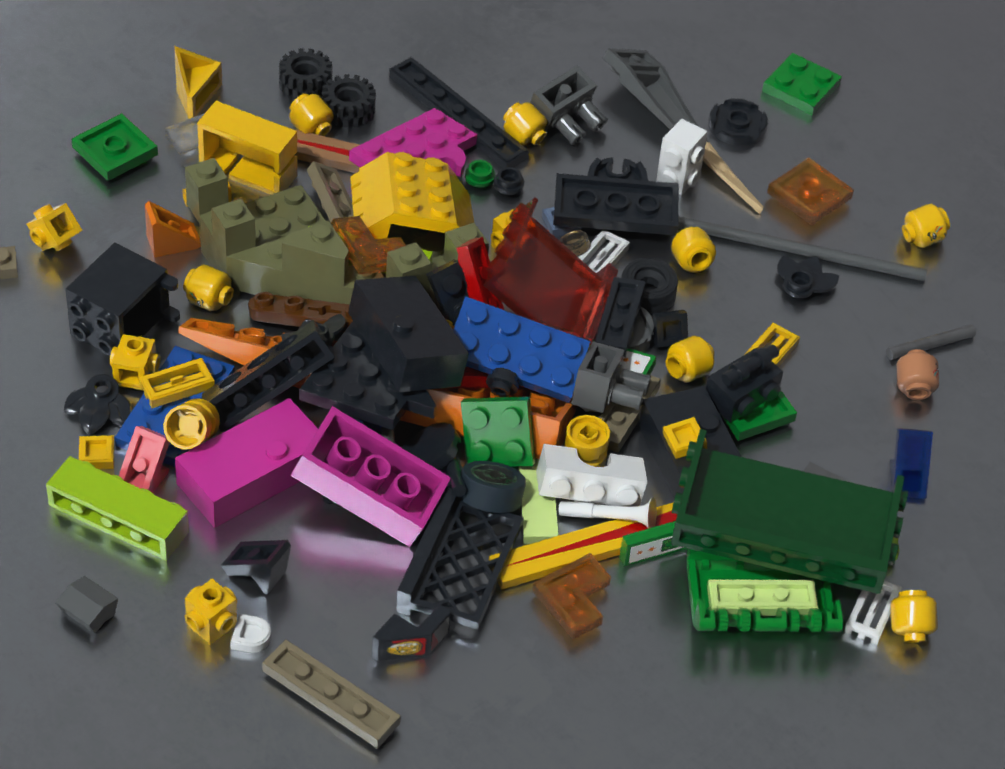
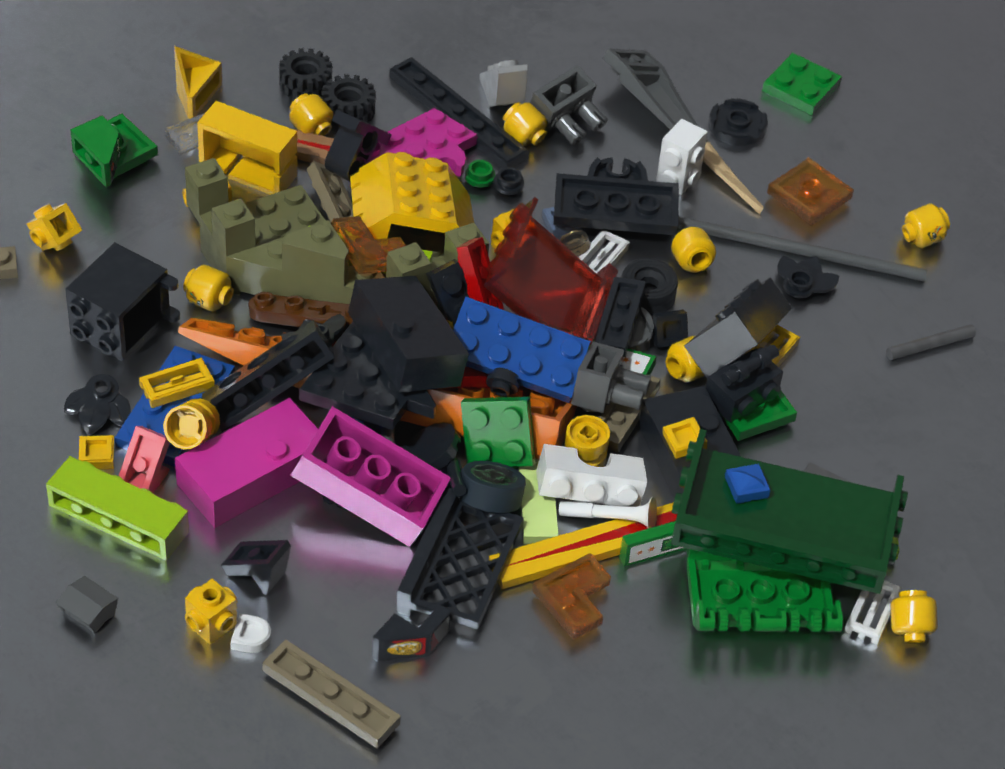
yellow brick [110,334,161,390] -> none
orange slope [145,201,201,258] -> none
yellowish green tile [707,579,818,616] -> none
clear blue slope [890,428,933,499] -> none
nougat head [896,349,939,400] -> none
none -> green slope [70,115,122,187]
none -> black tile [325,110,392,182]
none -> light grey slope [479,60,528,107]
none -> black wedge [684,277,792,378]
none -> blue tile [725,464,770,504]

